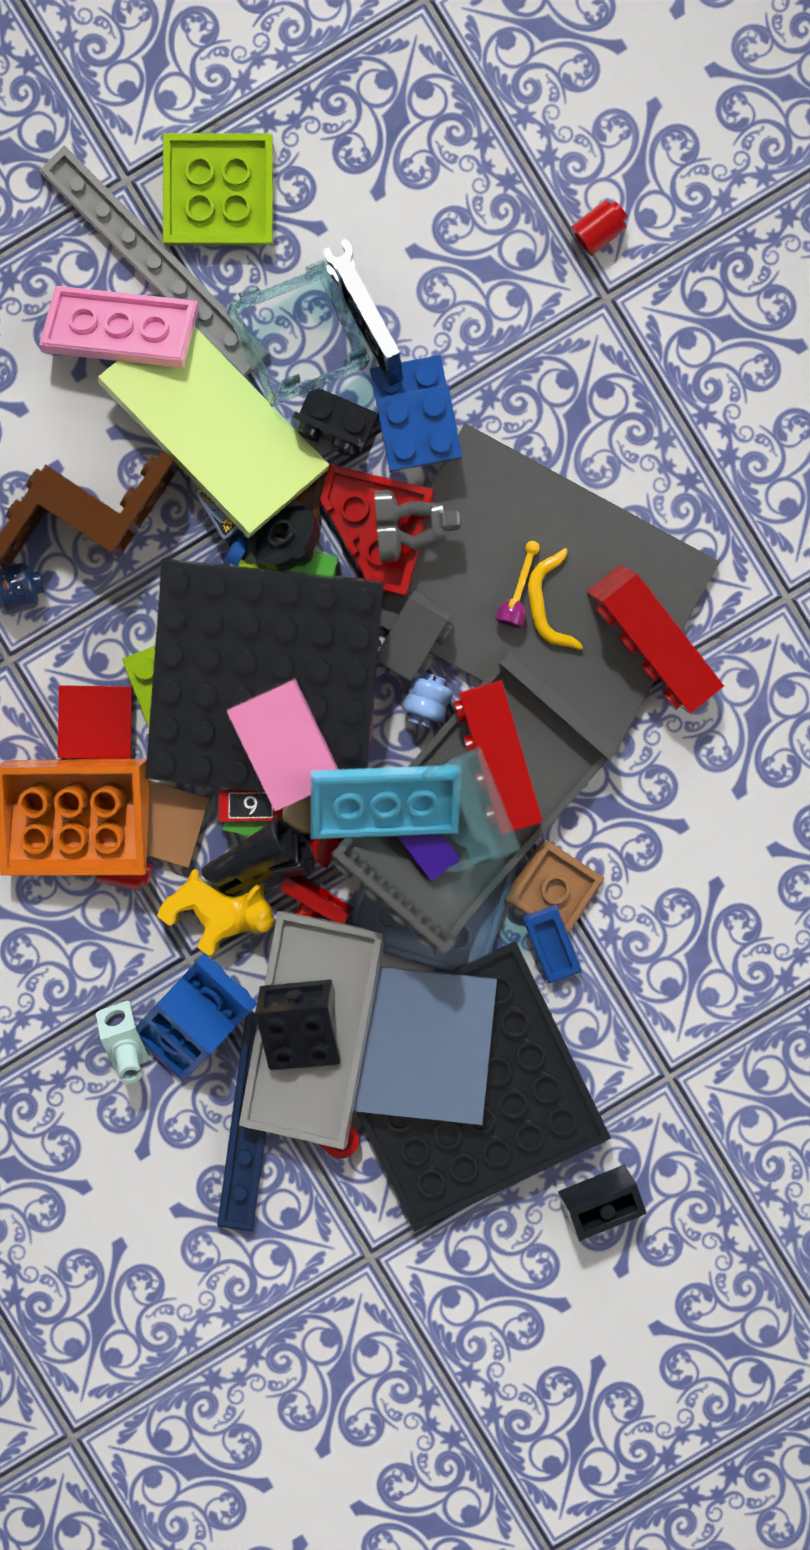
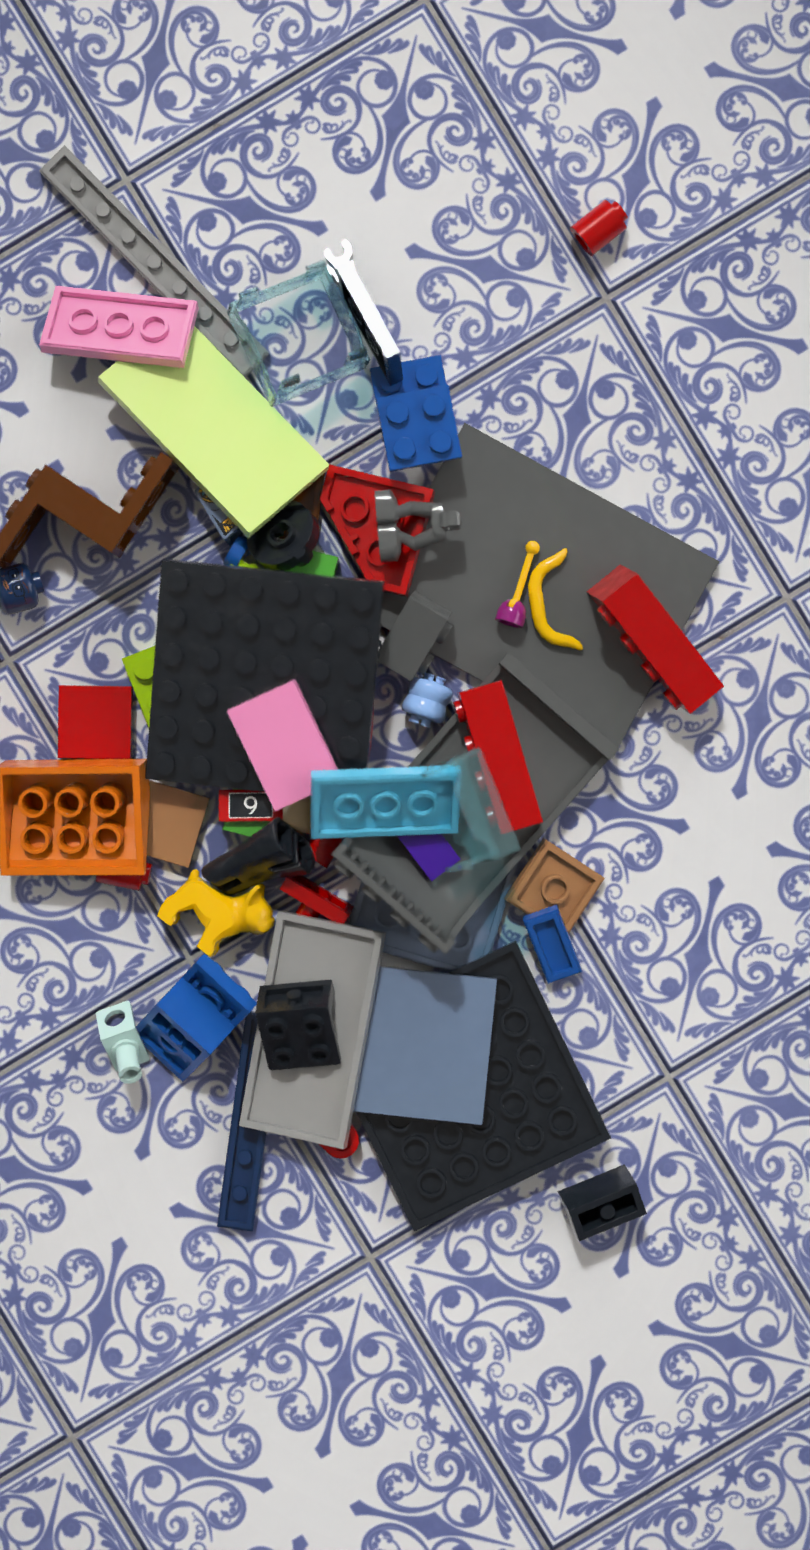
lime plate [163,133,273,246] -> none
black bracket [292,385,378,457] -> none

